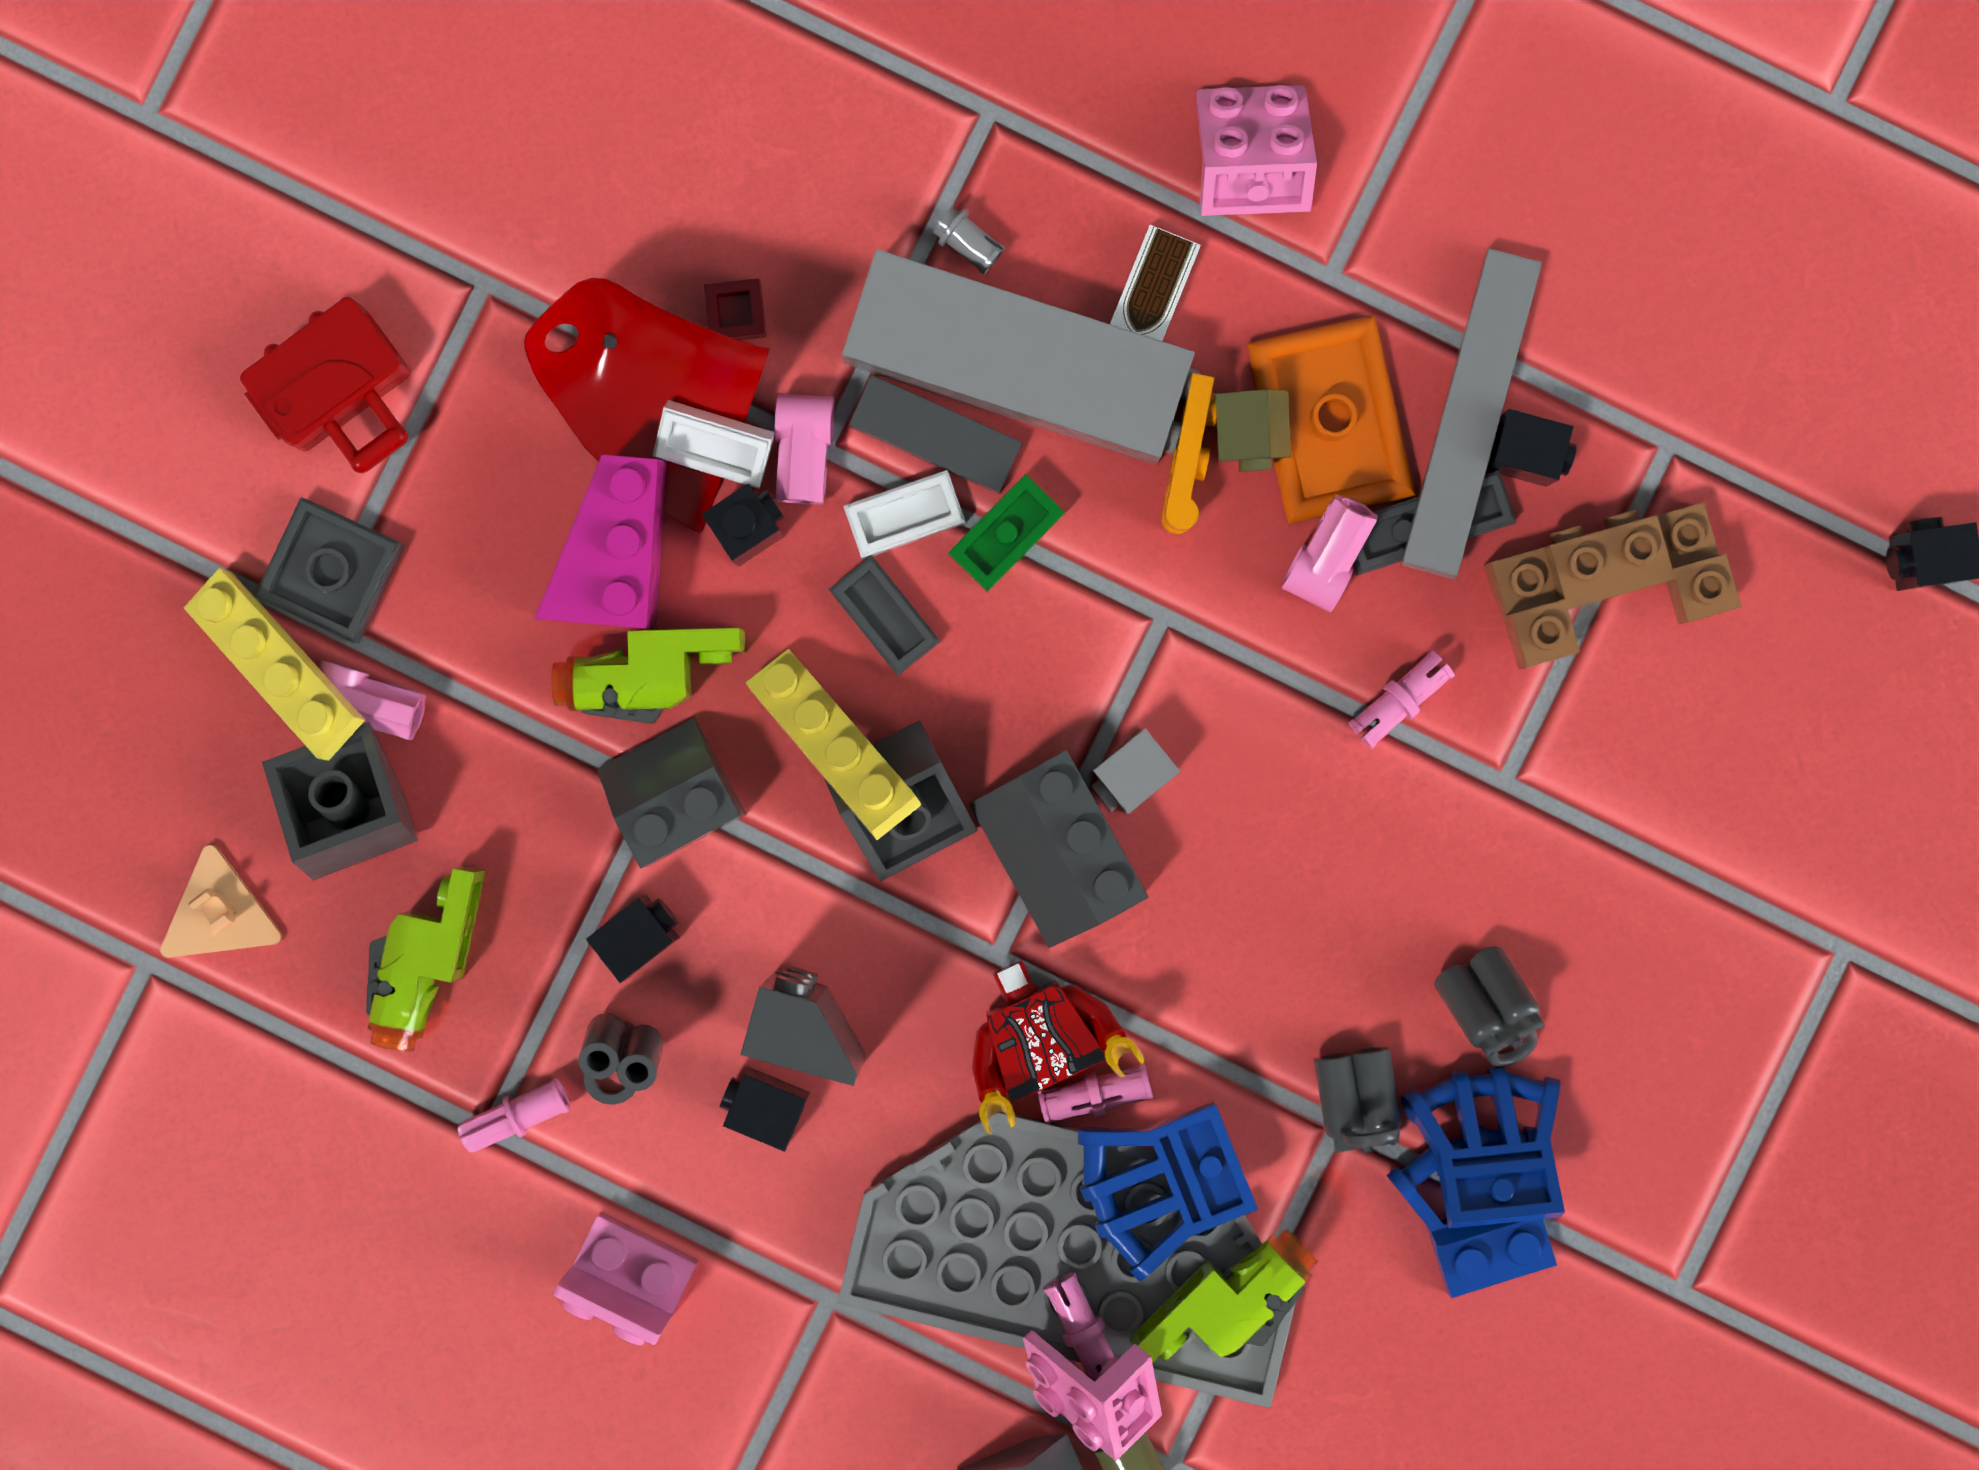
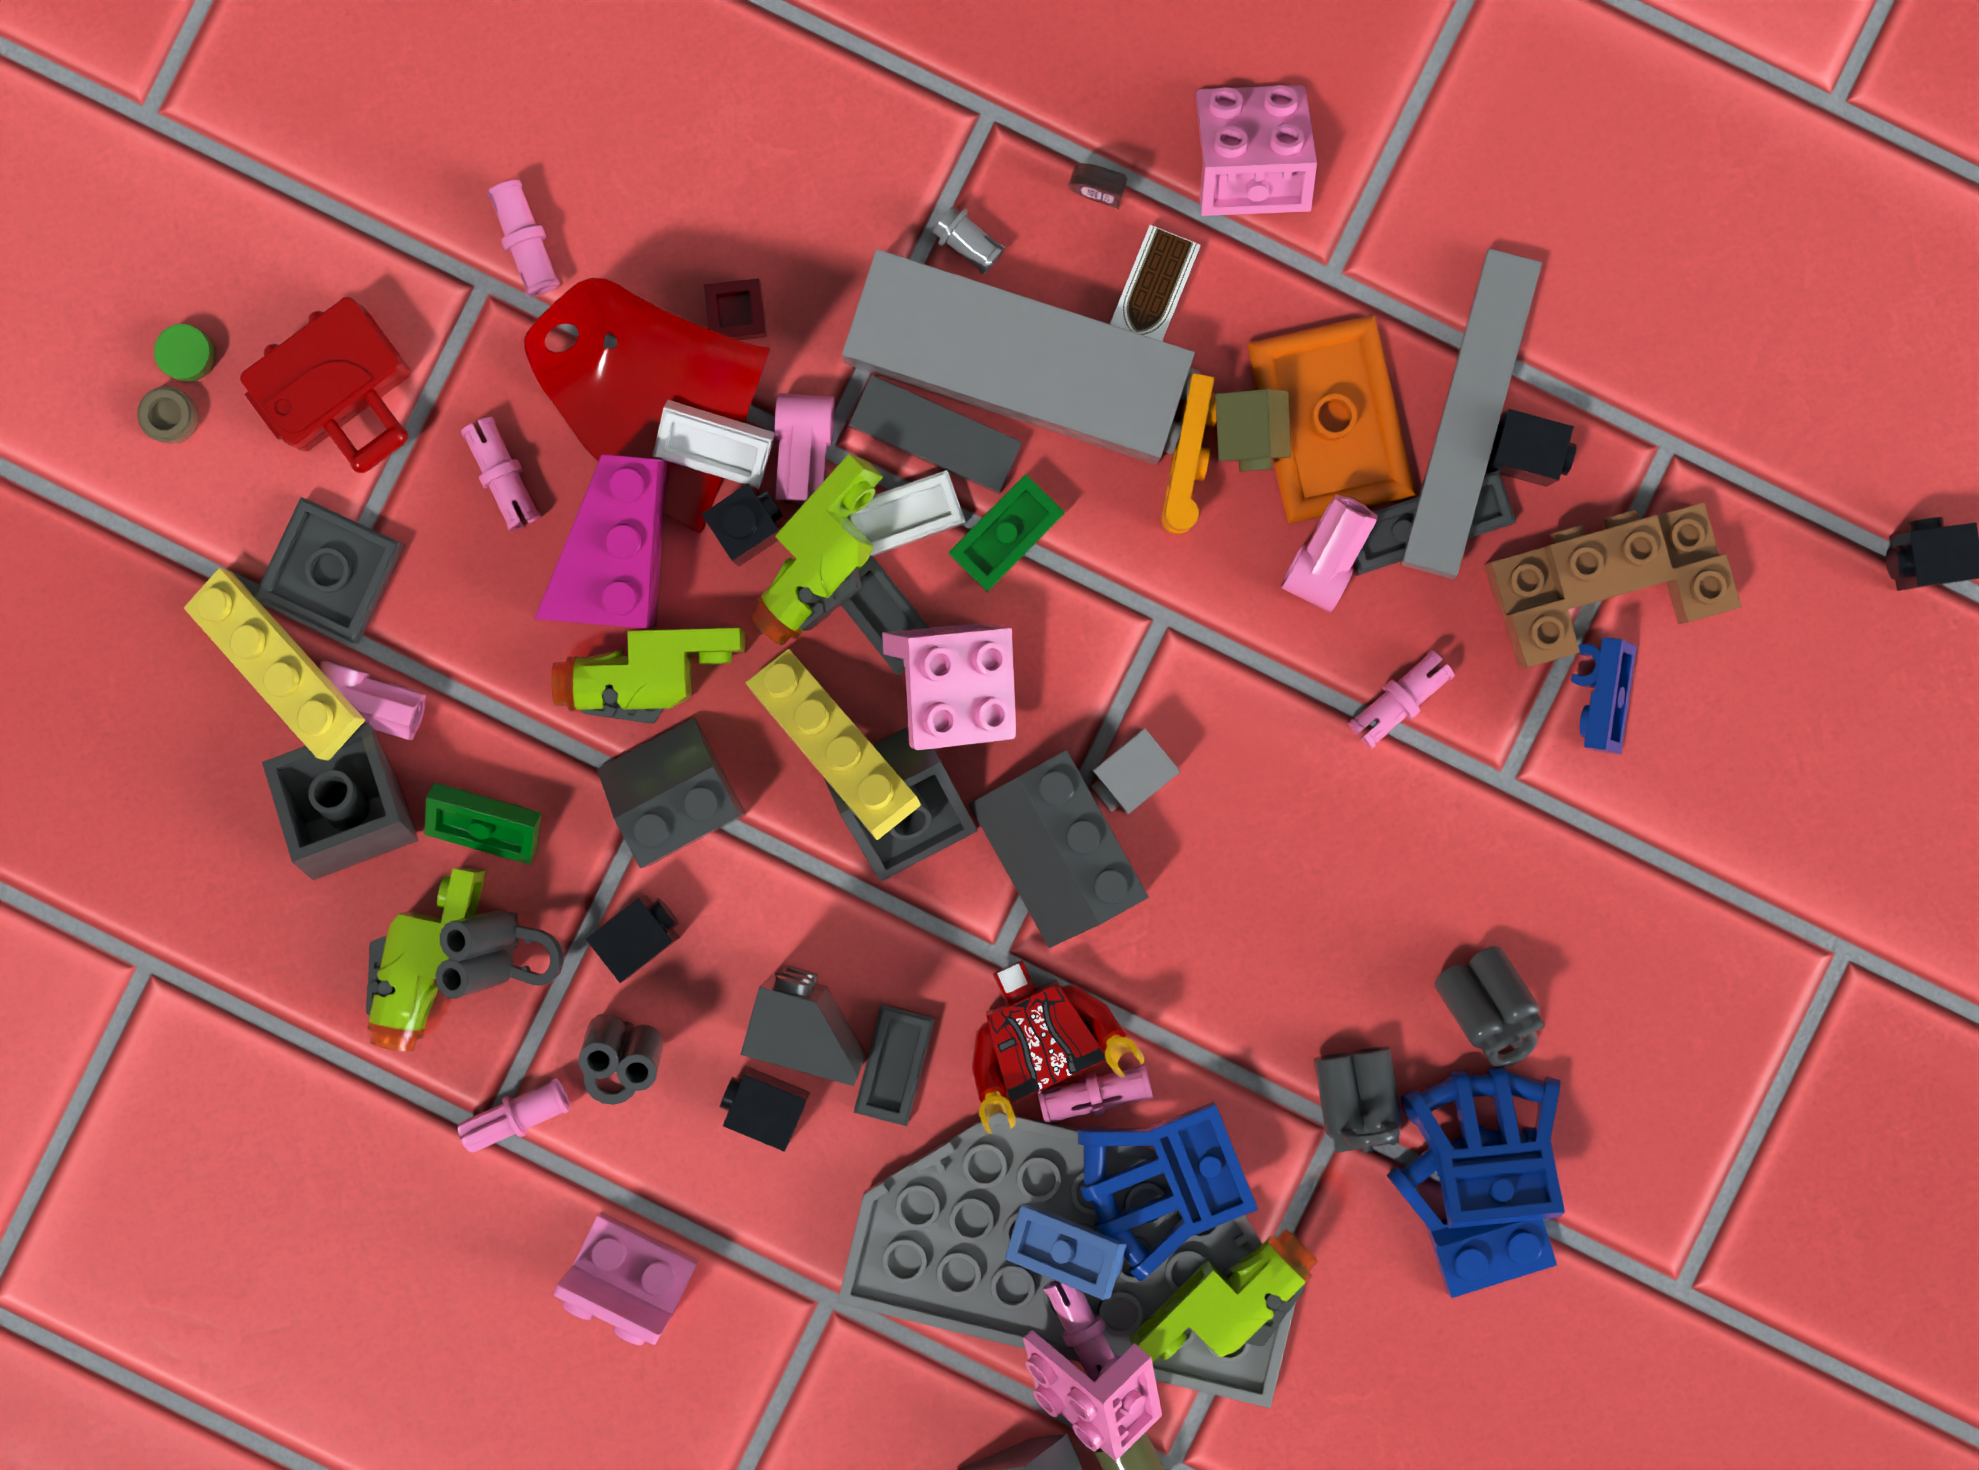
light nougat piece [160,845,283,958] -> none
none -> dark tan tile [137,387,199,444]
none -> bright green tile [154,324,215,382]
none -> green plate [424,782,541,865]
none -> dark grey piece [436,910,564,999]
none -> bright pink pin [460,417,541,532]
none -> bright pink pin [487,180,561,297]
none -> lime plate [750,454,883,645]
none -> dark grey tile [853,1003,935,1126]
none -> bright pink bracket [882,623,1016,750]
none -> medium blue plate [1005,1205,1127,1300]
none -> clear smoke tile [1068,163,1128,209]
none -> blue plate [1571,637,1637,754]

